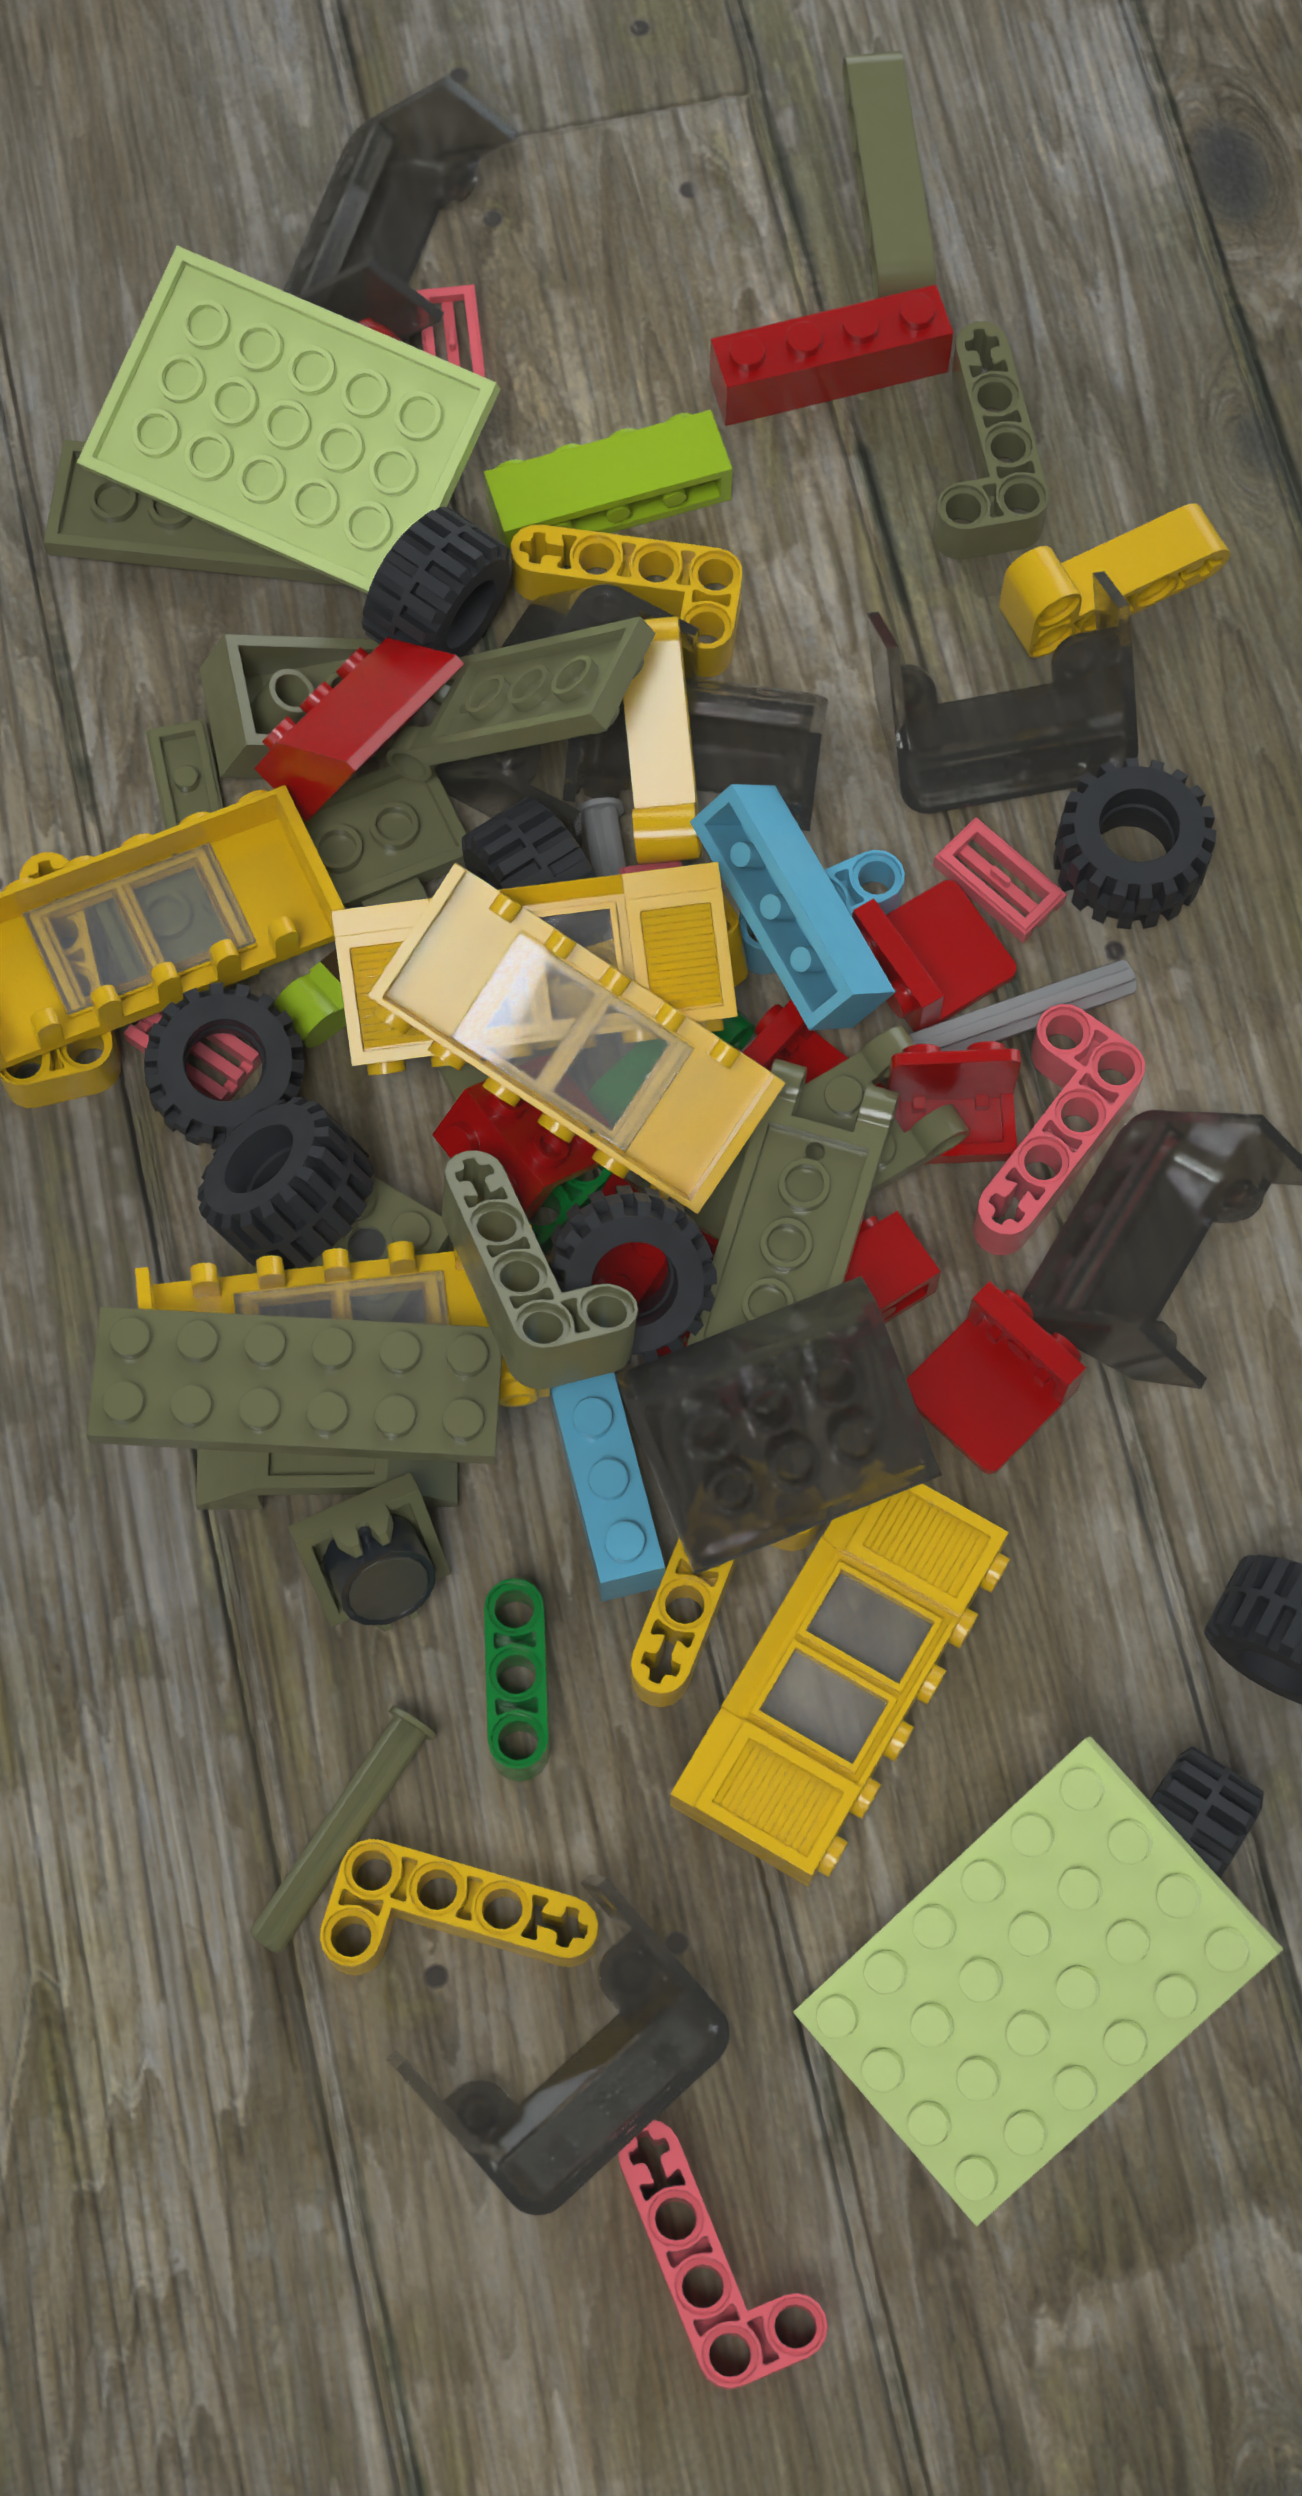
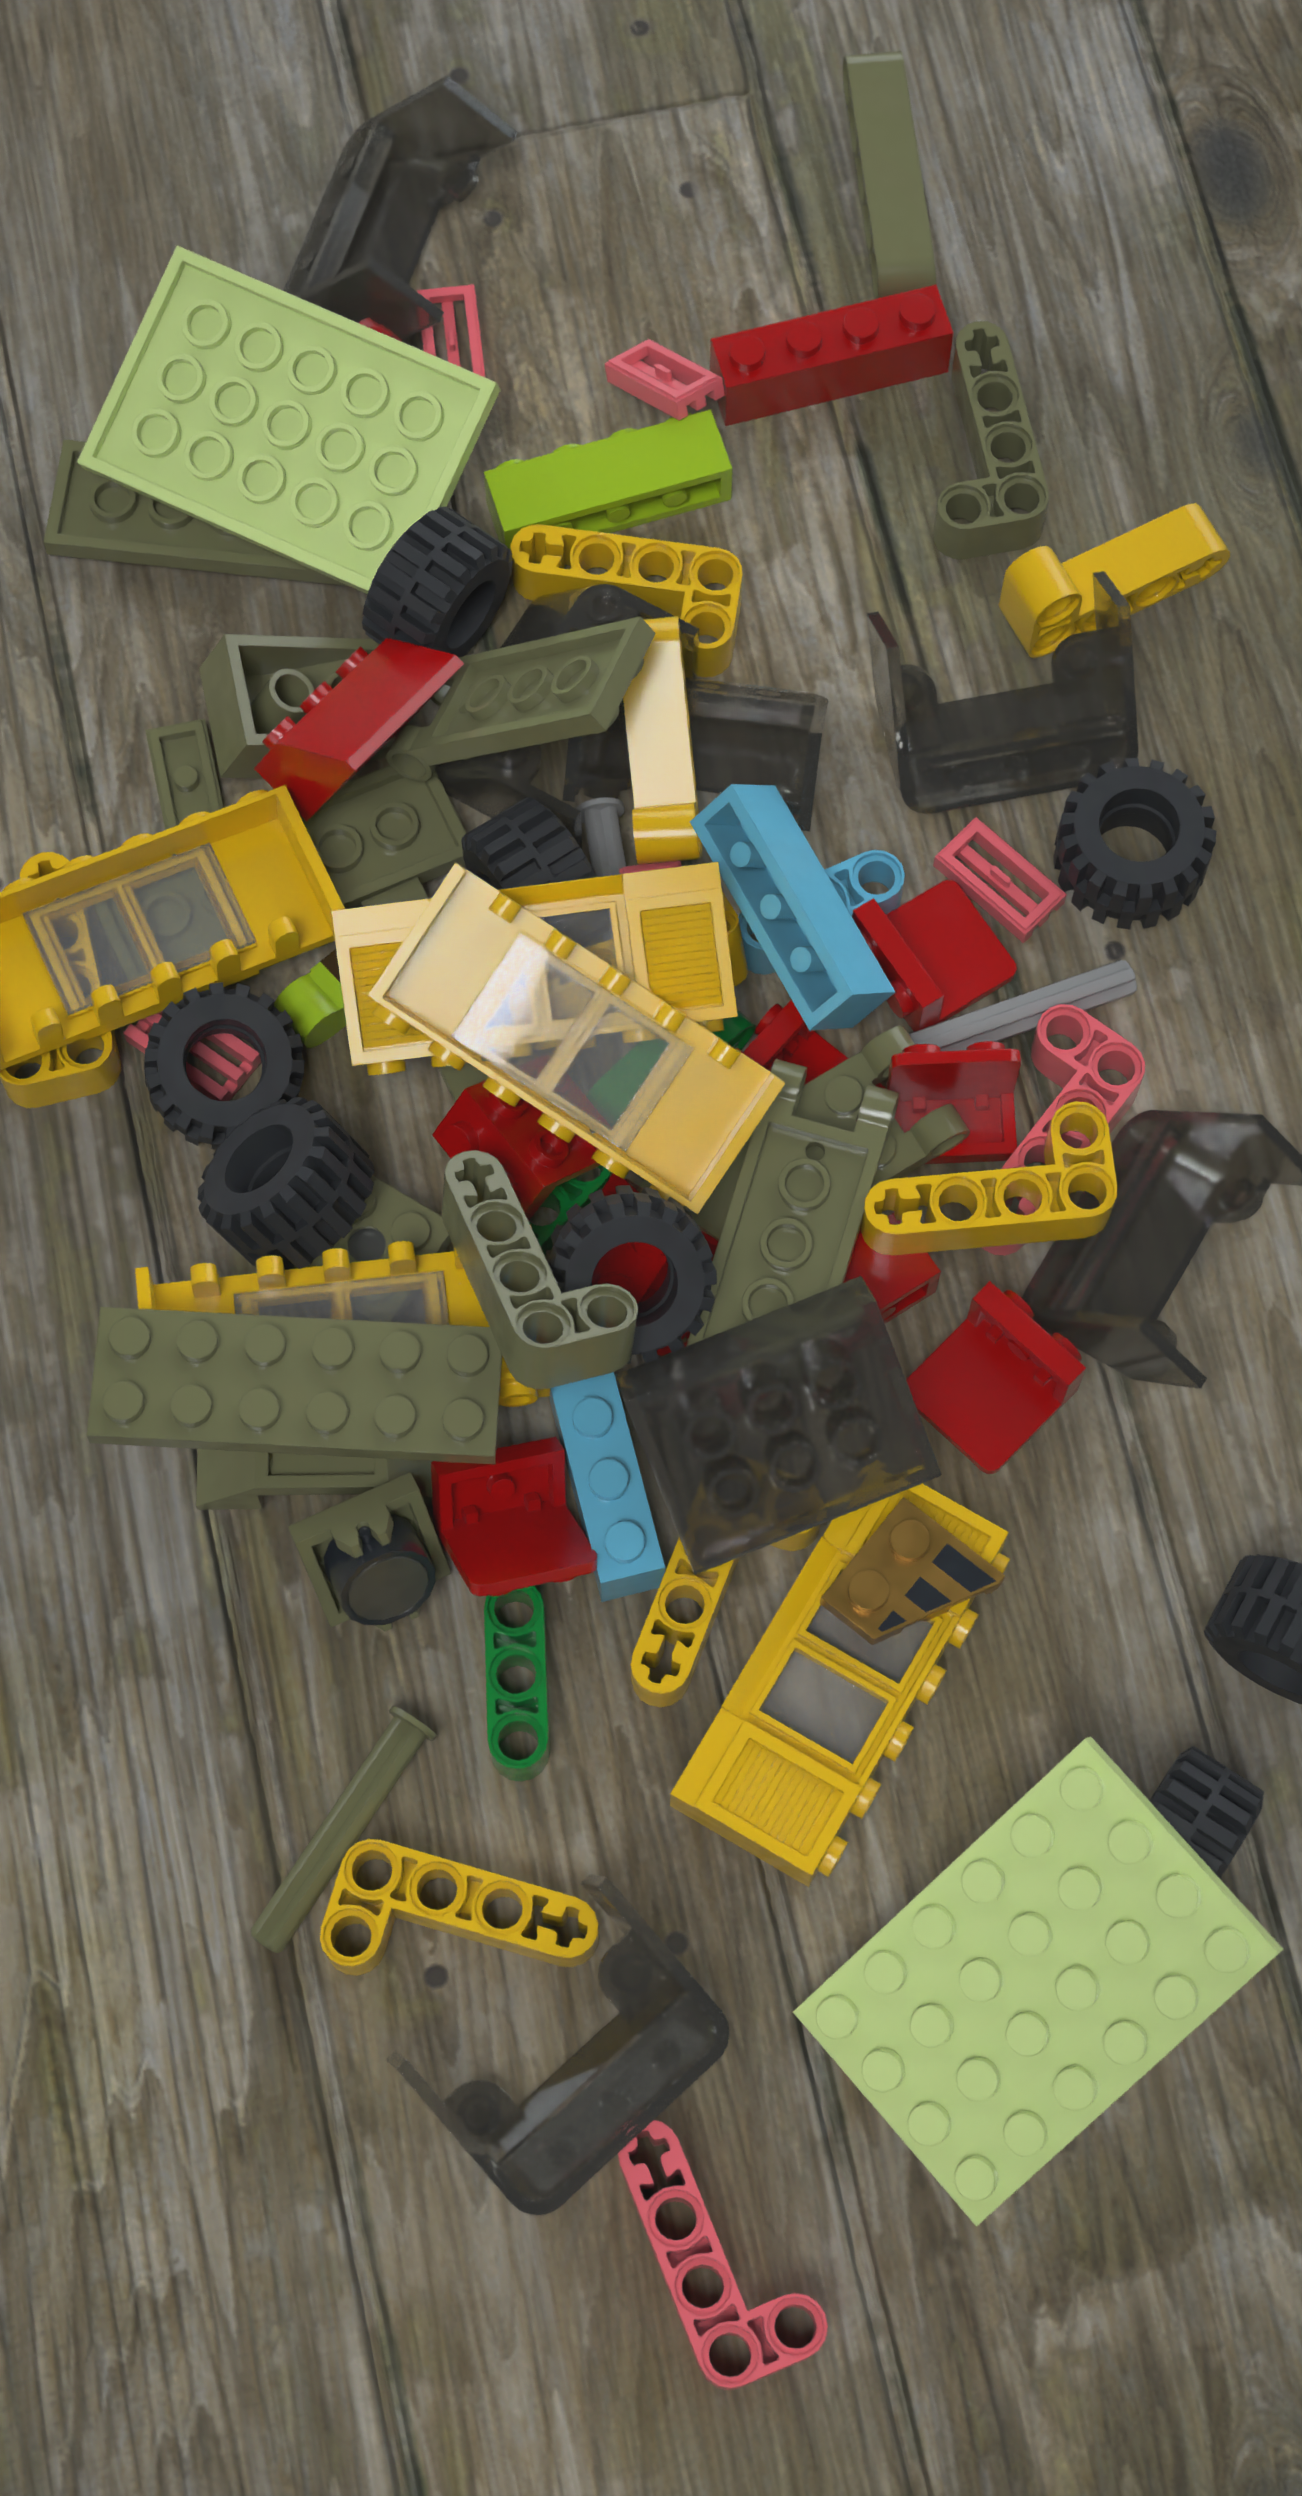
none -> red bracket [431,1436,597,1596]
none -> coral tile [604,339,725,421]
none -> pearl gold wing [820,1497,1005,1645]
none -> yellow beam [861,1101,1117,1255]

